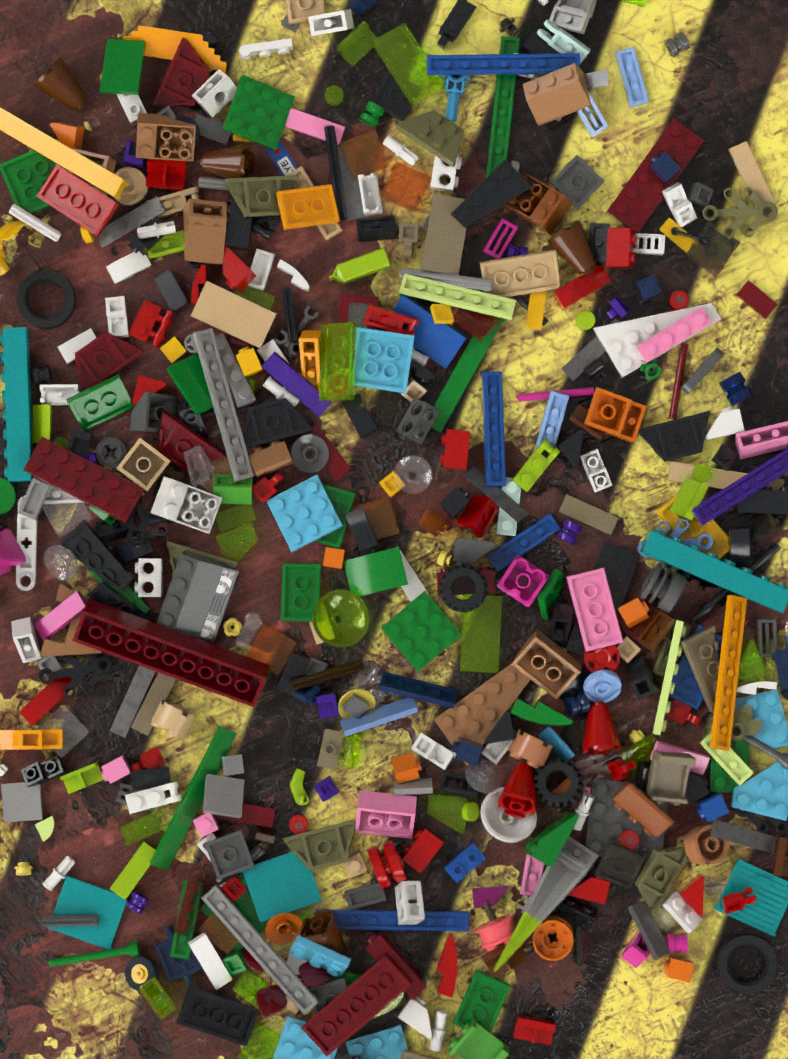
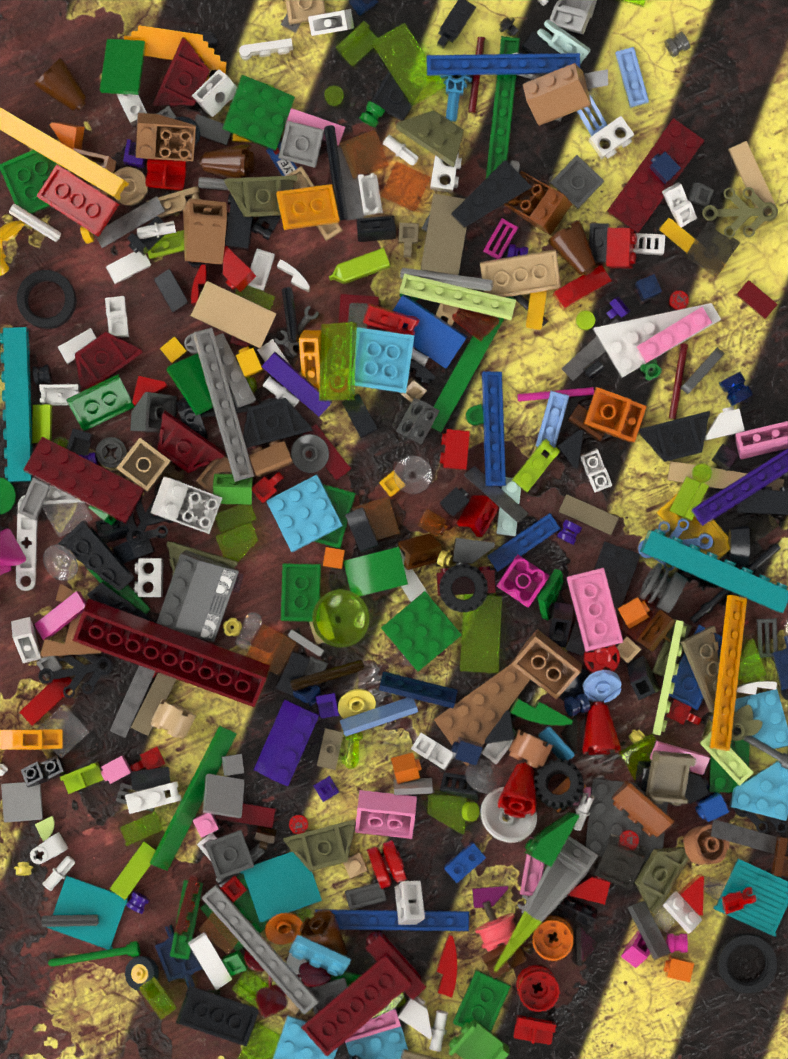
red plate [129,300,174,348] -> none
clear slope [183,445,215,487] -> none
lime arm [290,768,309,806] -> none
dark grey tile [342,694,370,719] -> none
red brick [402,827,444,874] -> none
yellow tile [430,304,454,324] -> none
red plate [606,758,637,781] -> none
black hinge [671,227,709,244] -> none
none -> white piece [30,832,69,864]
none -> dark purple slope [254,699,319,786]
none -> light grey tile [278,121,324,167]
none -> light grey tile [288,629,324,656]
none -> bright pink plate [345,1006,401,1043]
none -> reddish brown panel [398,534,442,570]
none -> green tile [466,404,483,426]
none -> dark red bar [468,37,485,114]
none -> red wheel [516,964,560,1012]
none -> white brick [589,116,634,160]

